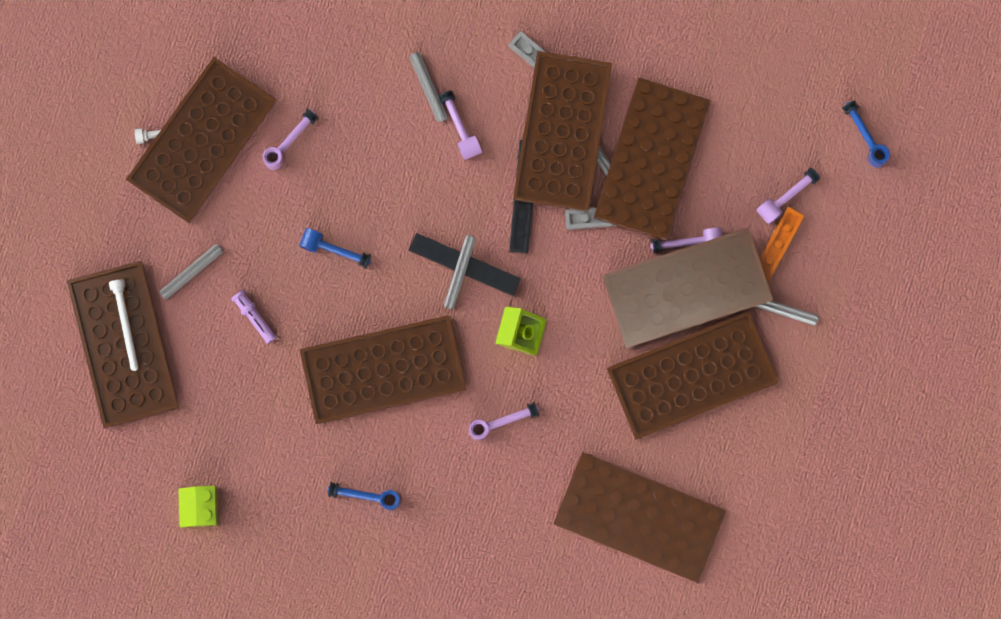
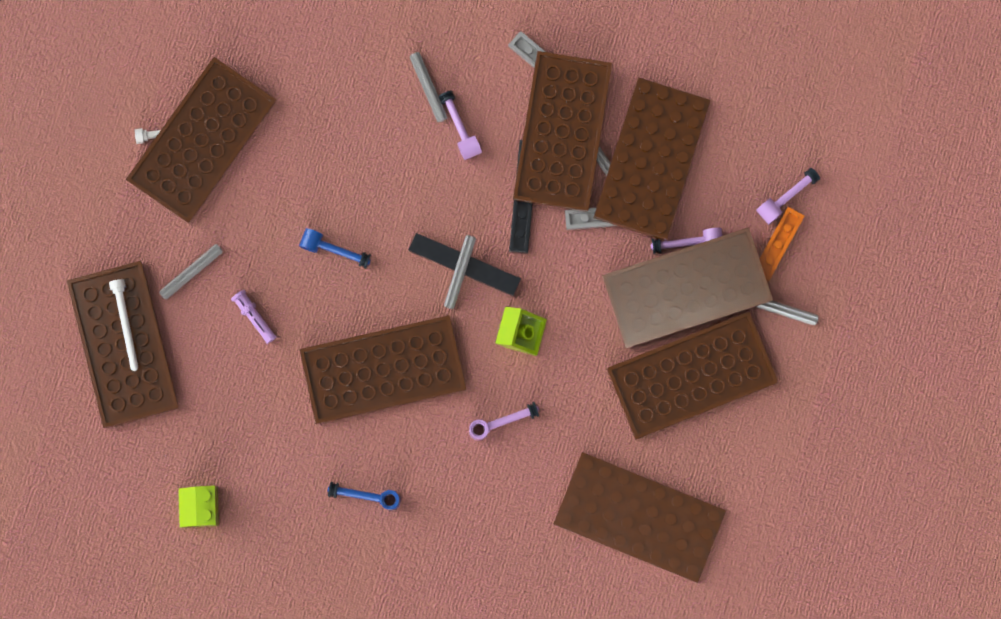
lavender piece [263,109,319,170] -> none
blue piece [842,100,890,168] -> none

